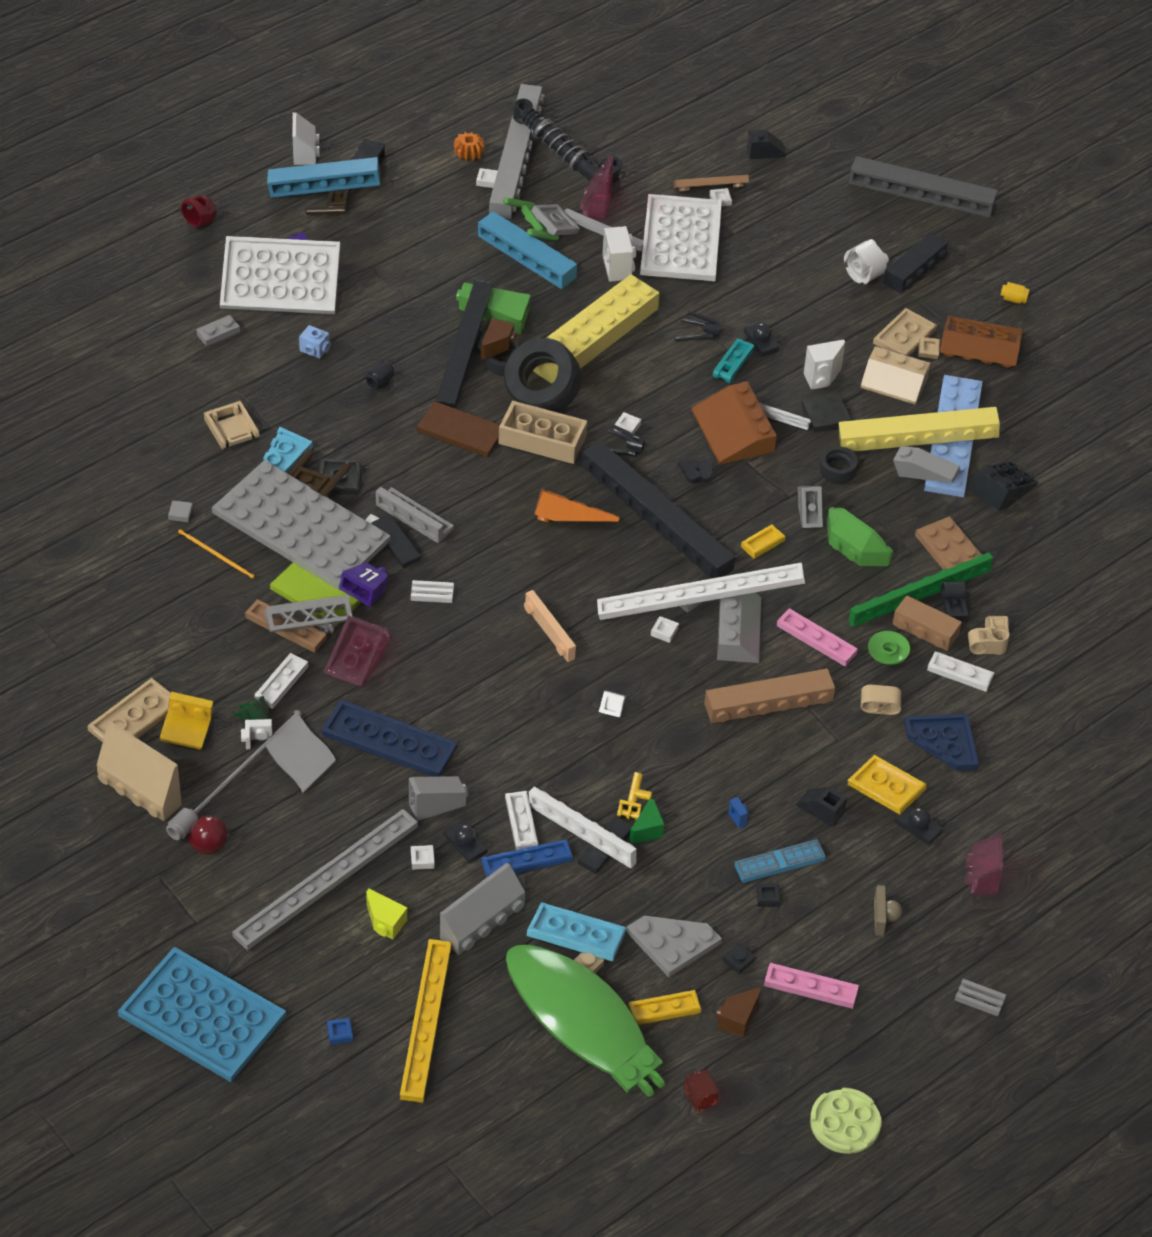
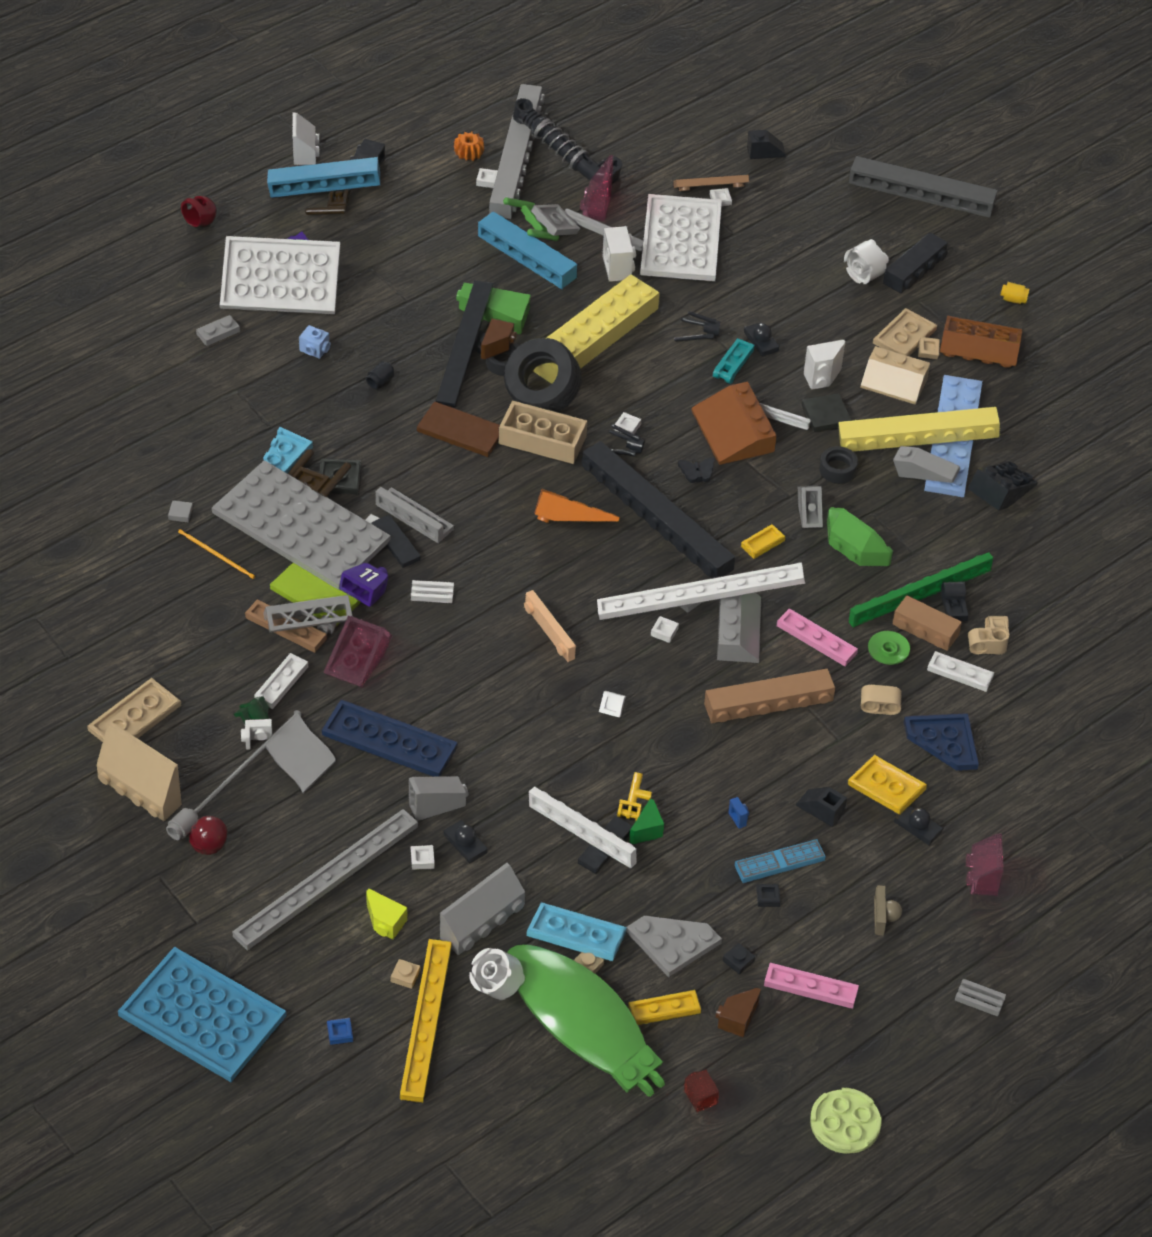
yellow bracket [160,692,213,750] -> none
tan container [204,401,259,449] -> none
blue tile [481,839,573,878] -> none
white tile [505,791,538,850] -> none
medium nougat plate [915,516,982,570] -> none
none -> tan plate [391,959,420,989]
none -> white brick [470,948,525,1000]

